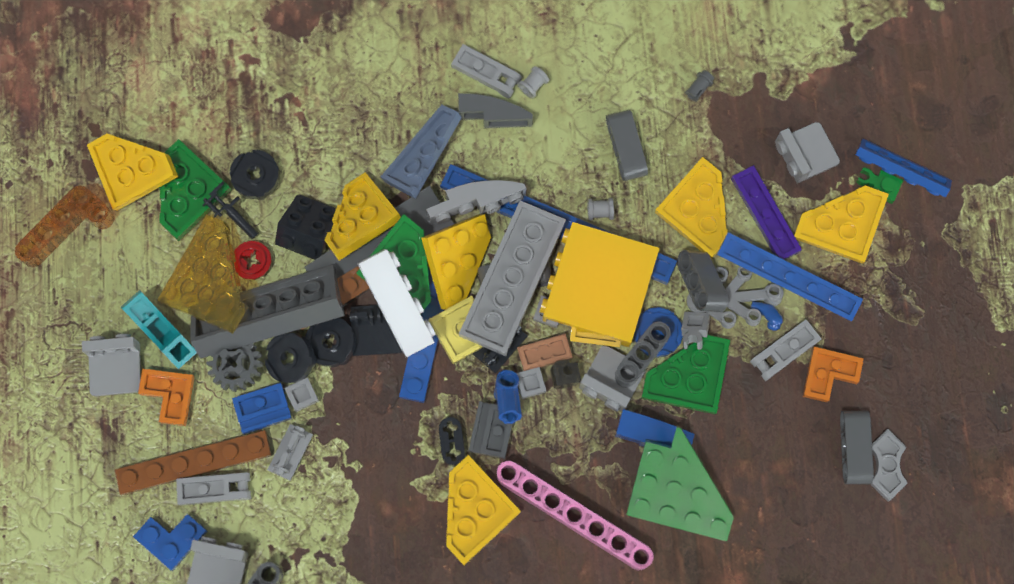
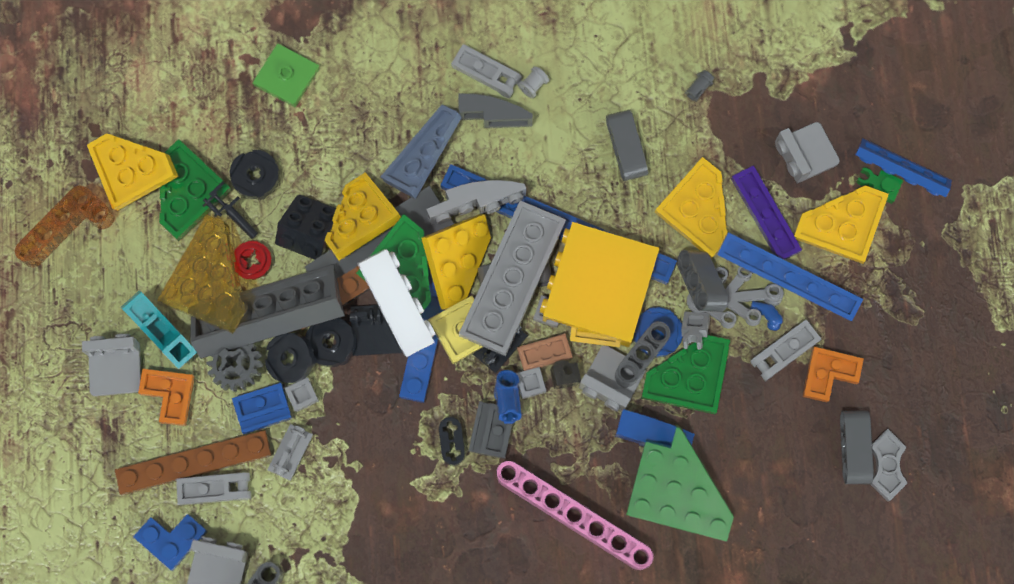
yellow plate [446,455,521,565] -> none
light grey bush [587,198,614,221] -> none
none -> bright green plate [253,43,320,107]

